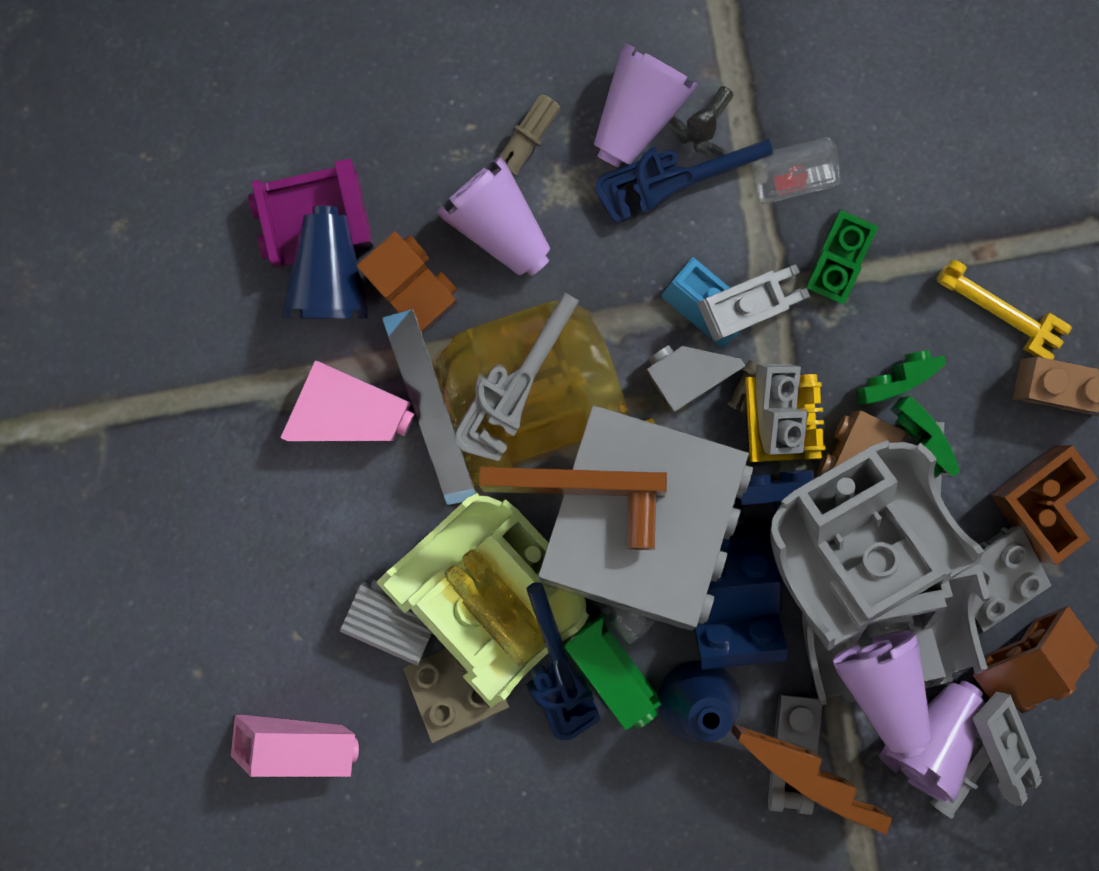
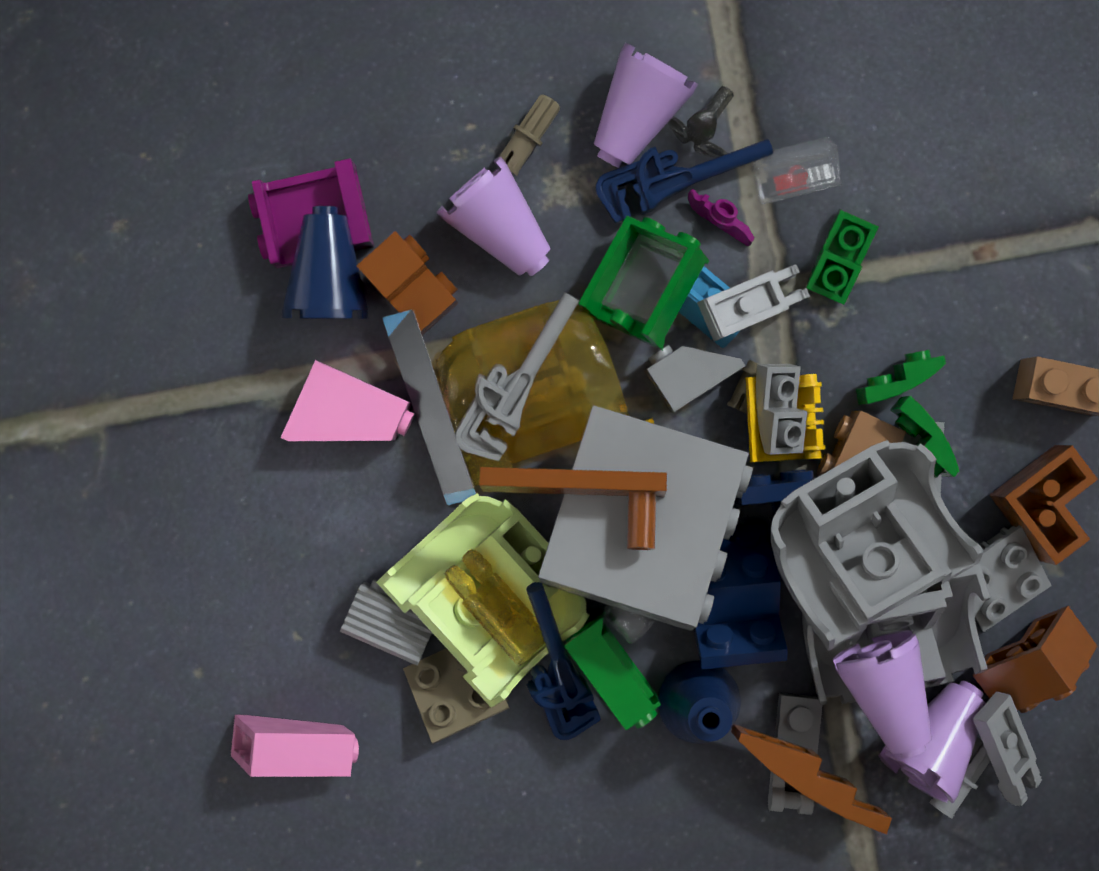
yellow hinge [937,260,1072,360] -> none
none -> green window [578,216,709,351]
none -> magenta piece [688,189,755,246]

